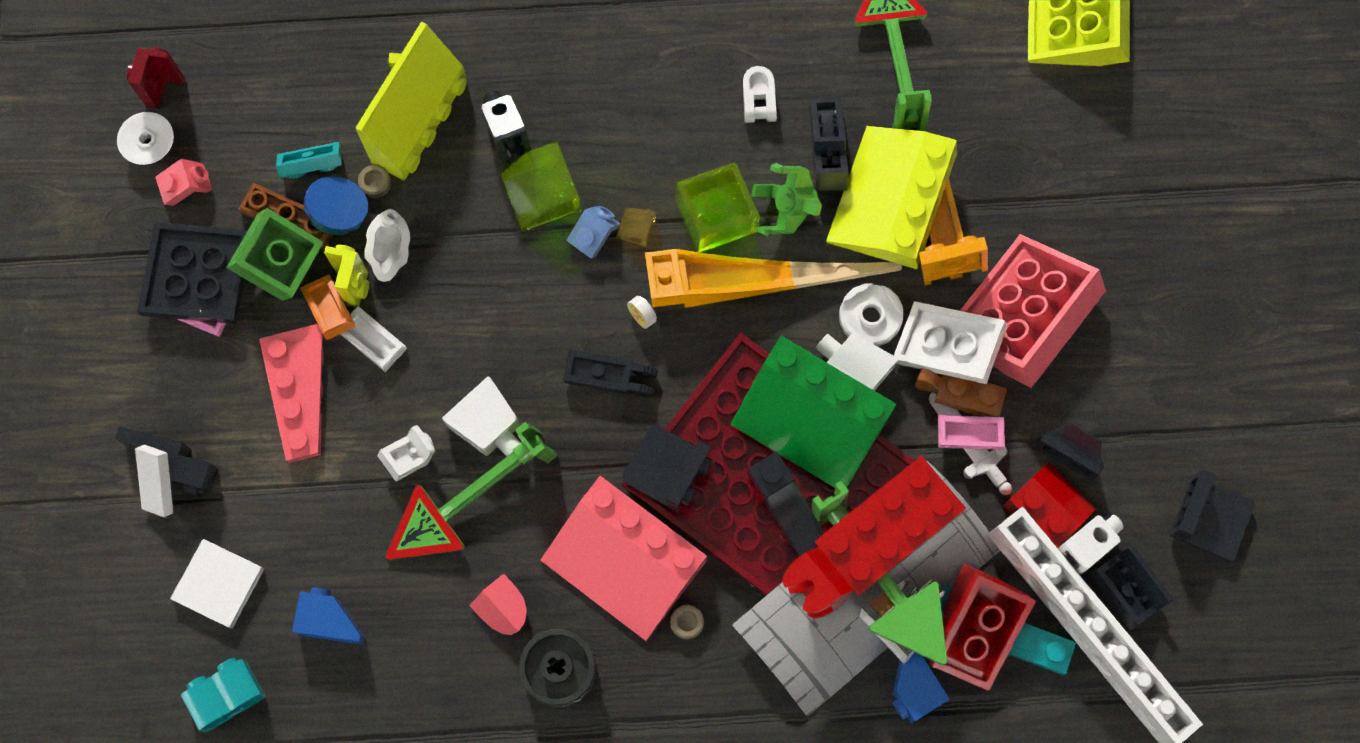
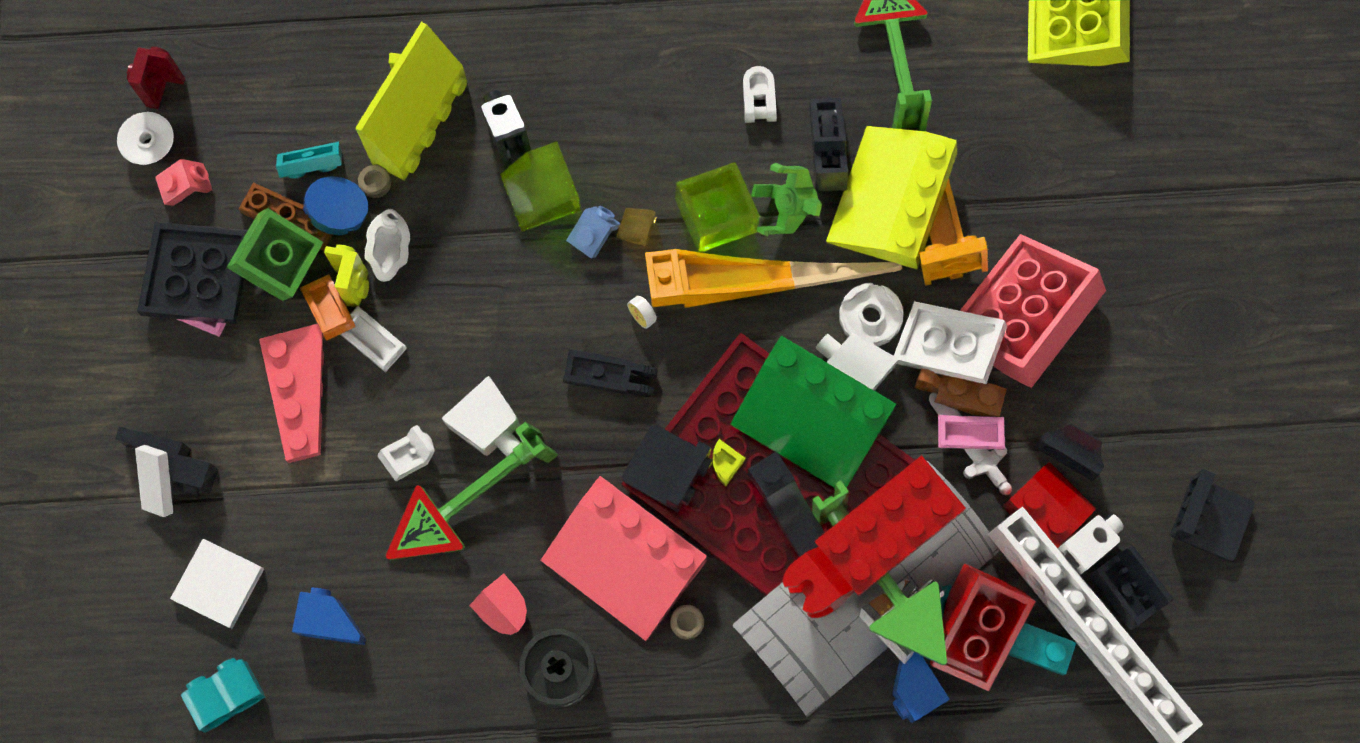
none -> neon yellow tile [713,439,746,486]

